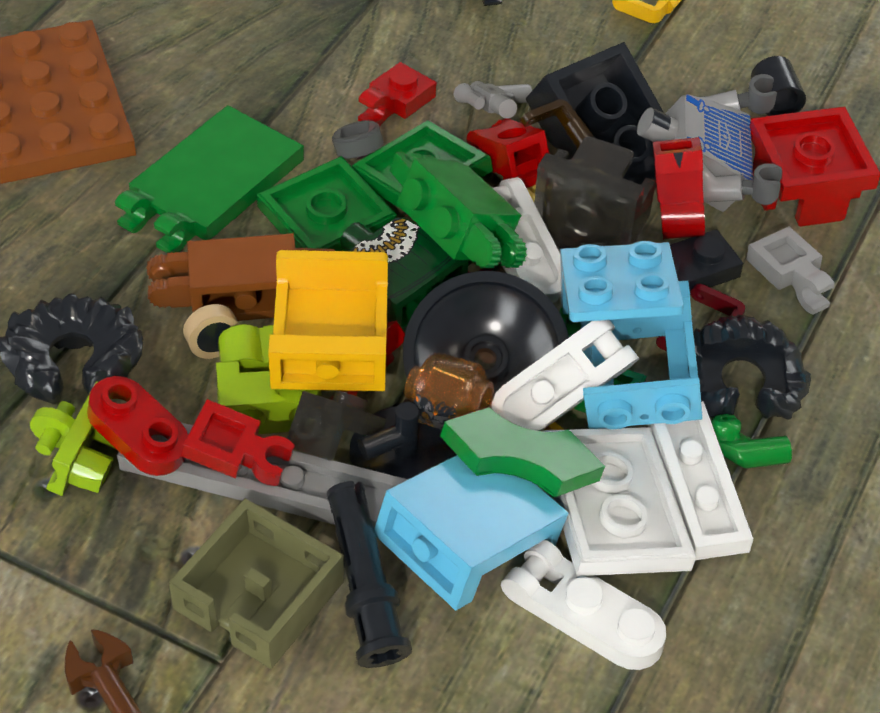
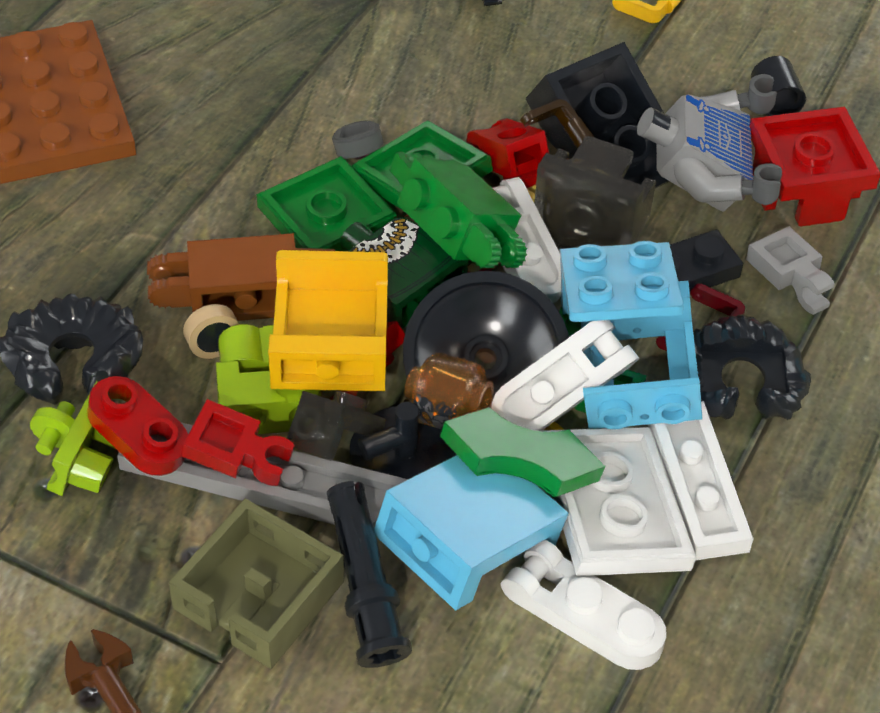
green tile [115,105,304,253] -> none
red plate [358,62,437,127] -> none
light grey piece [454,81,532,119] -> none
red leg [653,137,705,240] -> none
green arm [711,414,792,468] -> none

